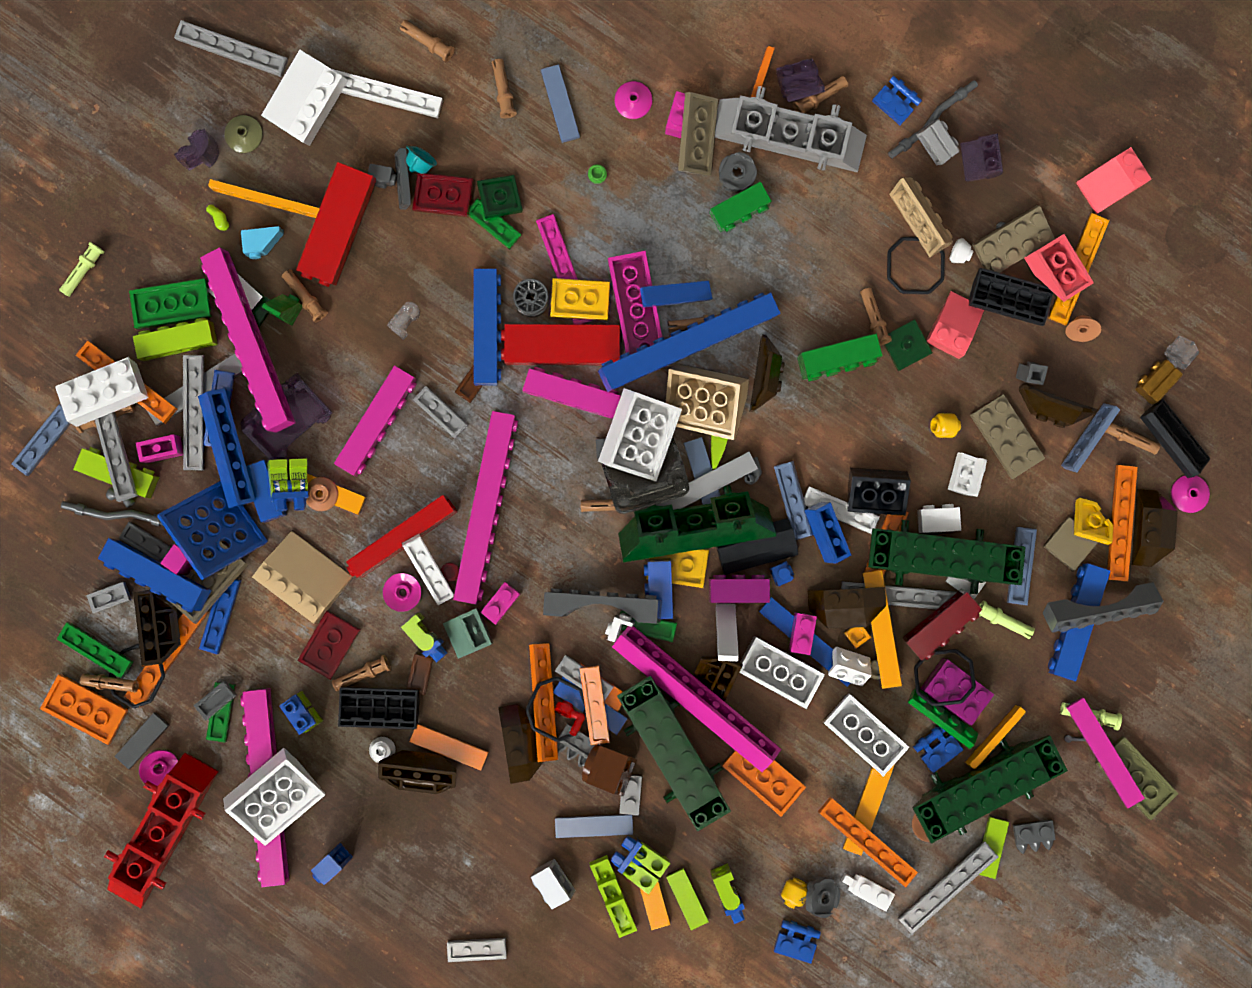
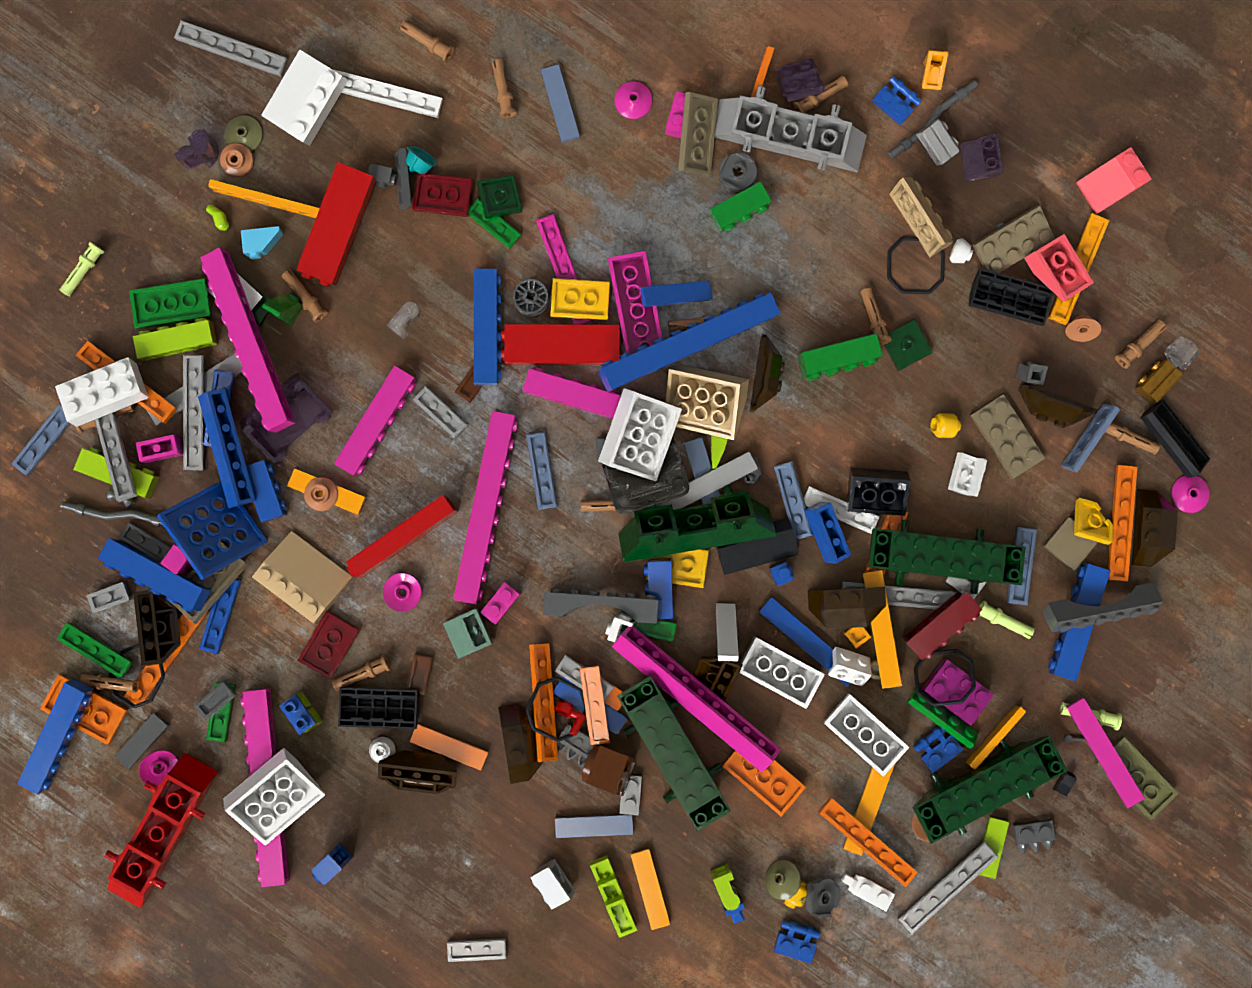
hips [267,459,308,512] -> none
lime hips [401,612,448,663] -> none
white tile [402,534,454,605] -> none
dark red tile [440,562,460,582] -> none
bright green plate [588,164,607,184] -> none
lime hips [611,836,670,895] -> none
lime tile [666,868,709,930] -> none
magenta brick [709,575,770,603] -> none
dark pink brick [788,613,817,655] -> none
white brick [917,504,961,533] -> none
coral slope [926,291,984,359] -> none
none -> blue brick [17,678,93,795]
none -> nougat piece [220,143,254,177]
none -> sand blue tile [526,432,557,510]
none -> olive dish [765,860,801,900]
none -> light orange slope [921,50,948,90]
none -> black piece [1053,771,1077,797]
none -> medium nougat pin [1115,320,1167,369]

